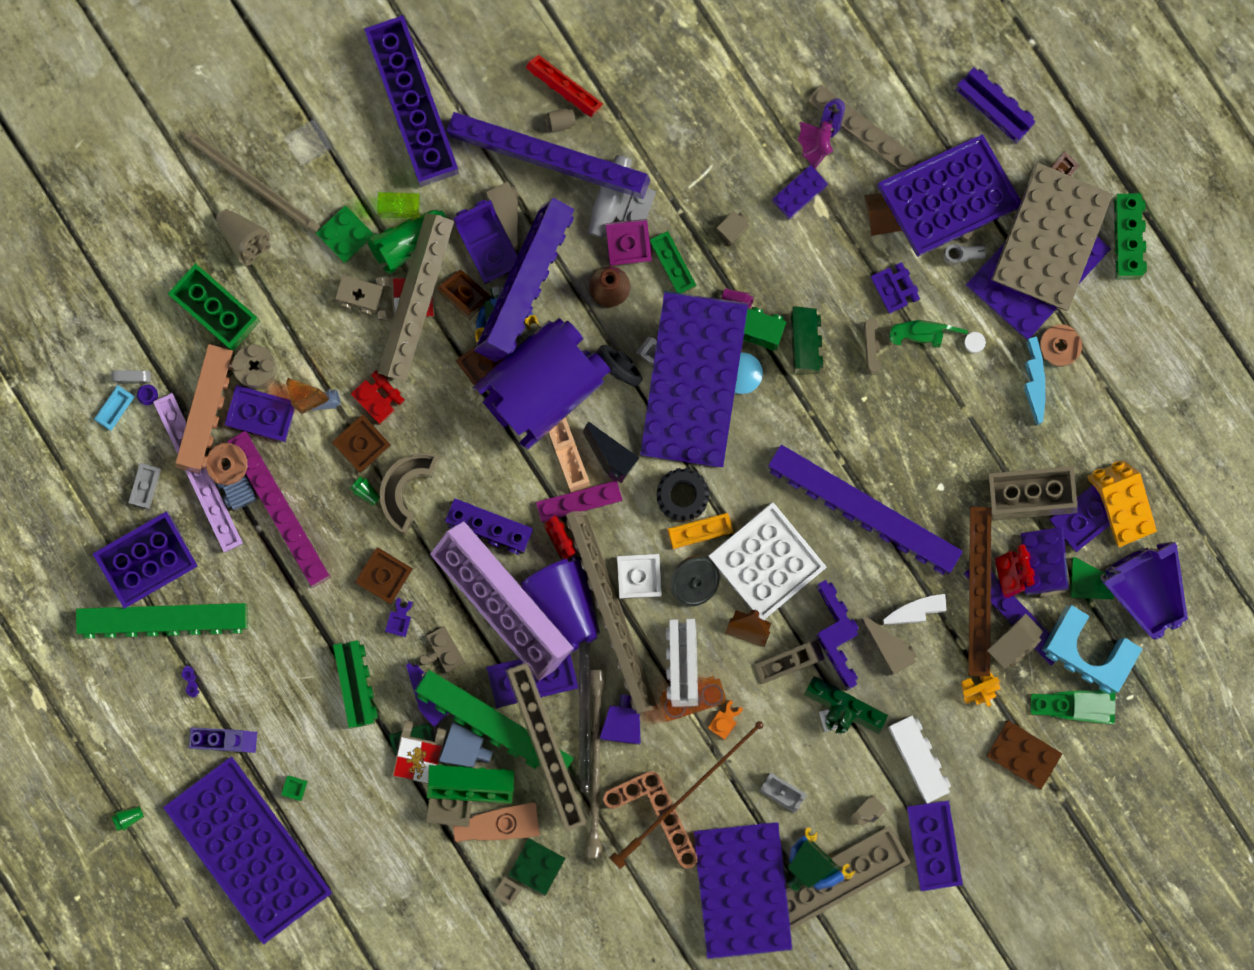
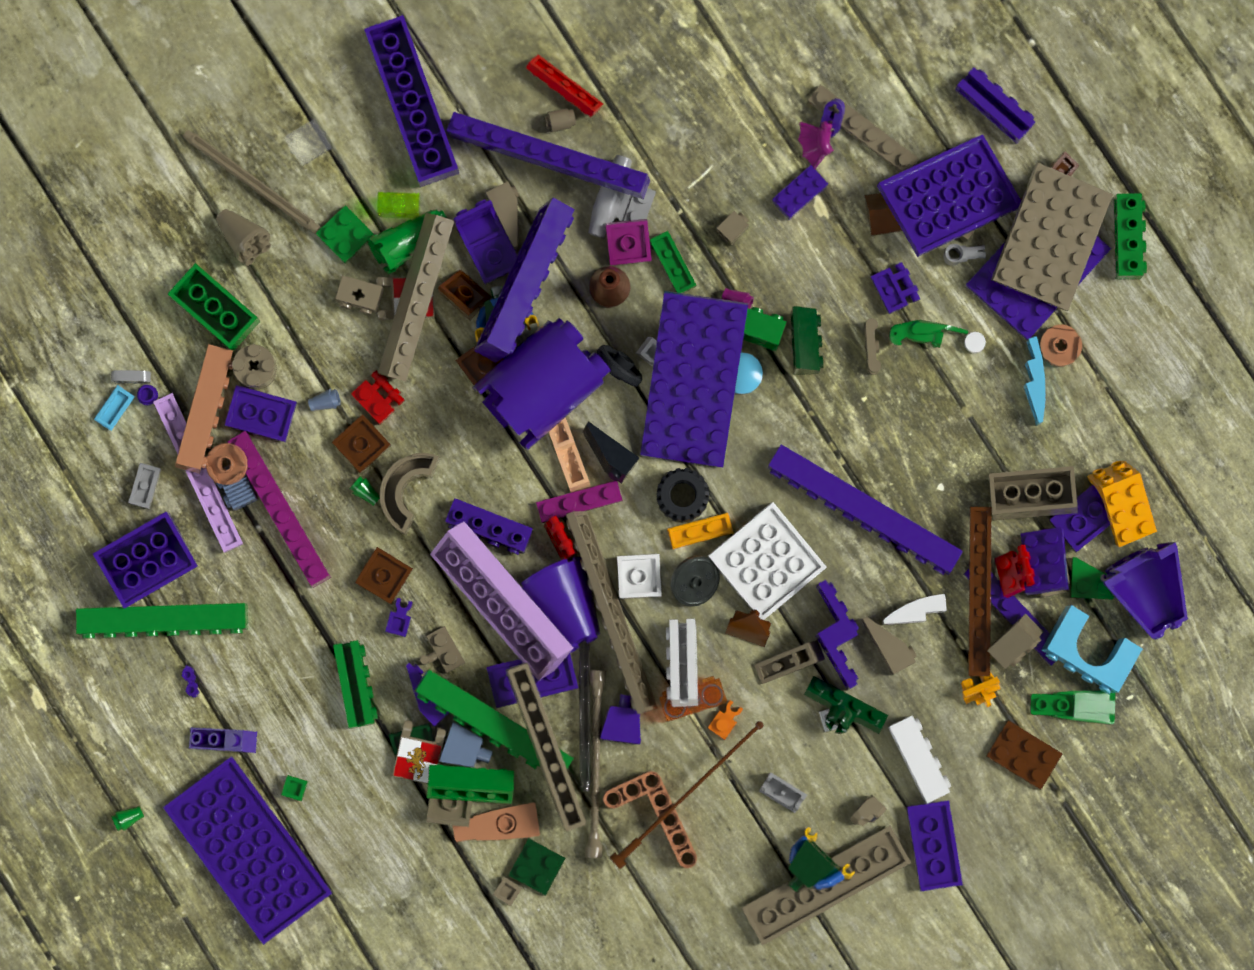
clear orange slope [286,378,329,414] -> none
dark purple plate [694,822,793,960] -> none

